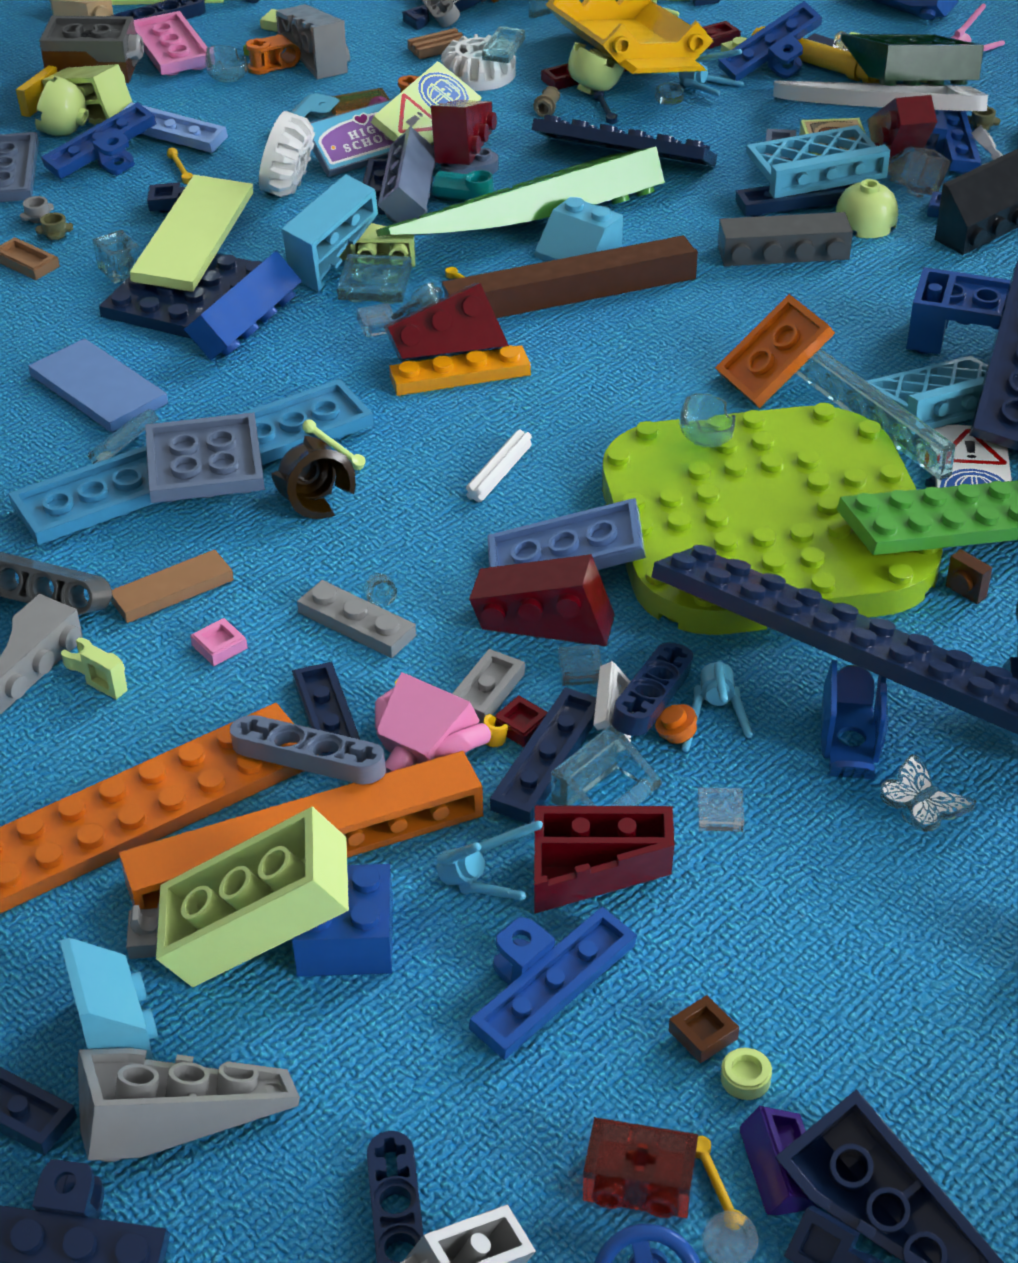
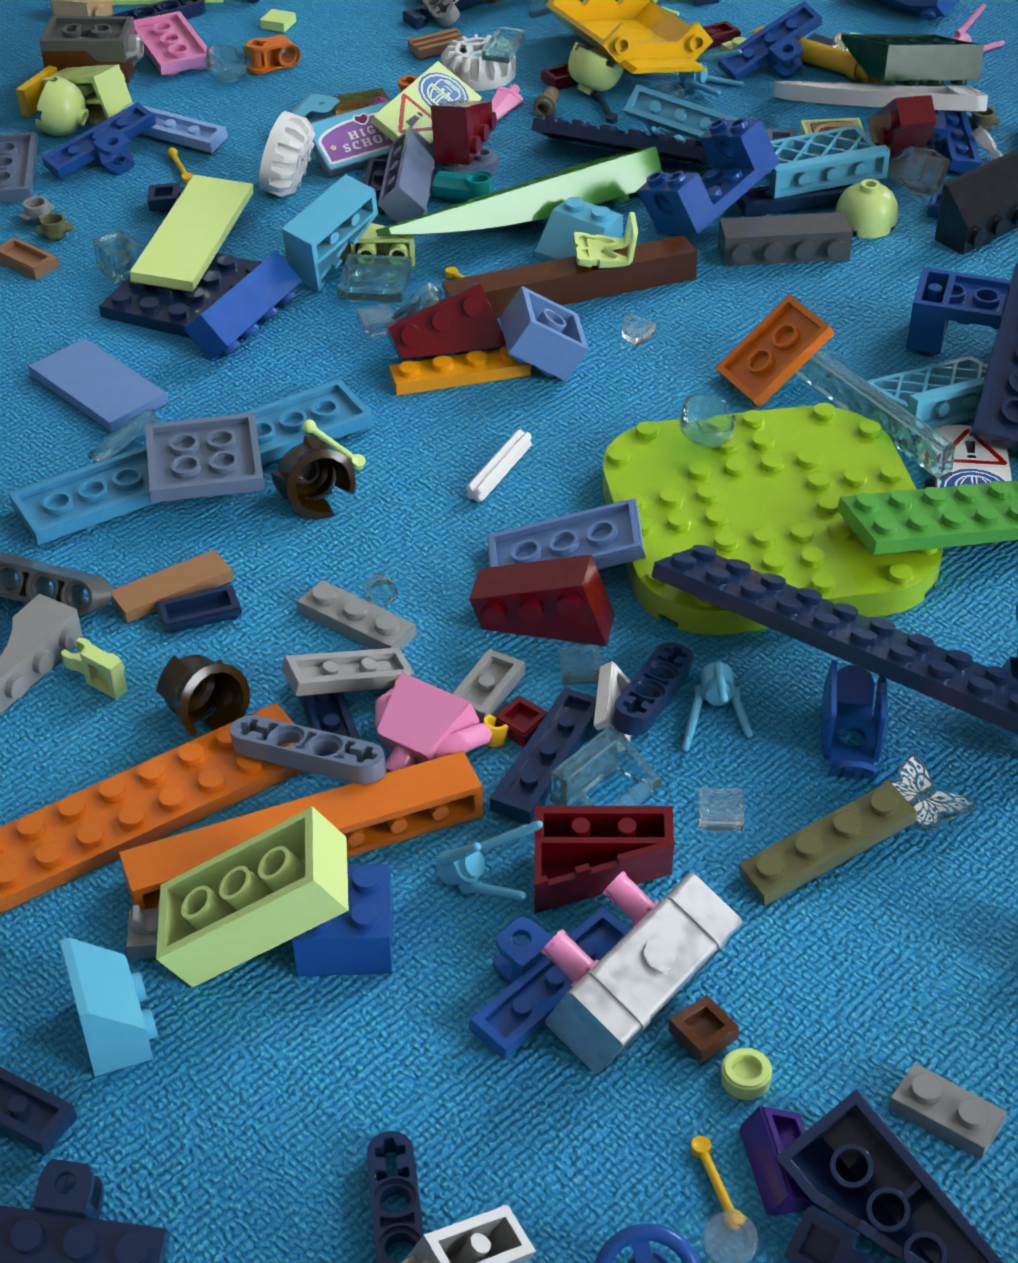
light grey wedge [78,1048,300,1162] -> none
bright pink tile [190,618,248,666] -> none
light grey wedge [276,4,350,80] -> none
clear red brick [583,1117,698,1219] -> none
orange plate [655,704,697,744] -> none
reddish brown plate [945,549,993,604] -> none
none -> dark blue tile [155,585,242,634]
none -> dark brown helmet [156,655,250,739]
none -> light grey plate [282,647,414,696]
none -> bright pink bar [491,84,523,120]
none -> medium blue brick [500,286,589,381]
none -> flat silver piece [541,871,742,1074]
none -> yellowish green piece [573,212,638,268]
none -> clear tile [622,313,656,348]
none -> medium azure fence [623,84,738,144]
none -> blue plate [637,118,780,235]
none -> olive plate [739,781,917,906]
none -> light grey plate [889,1062,1007,1160]

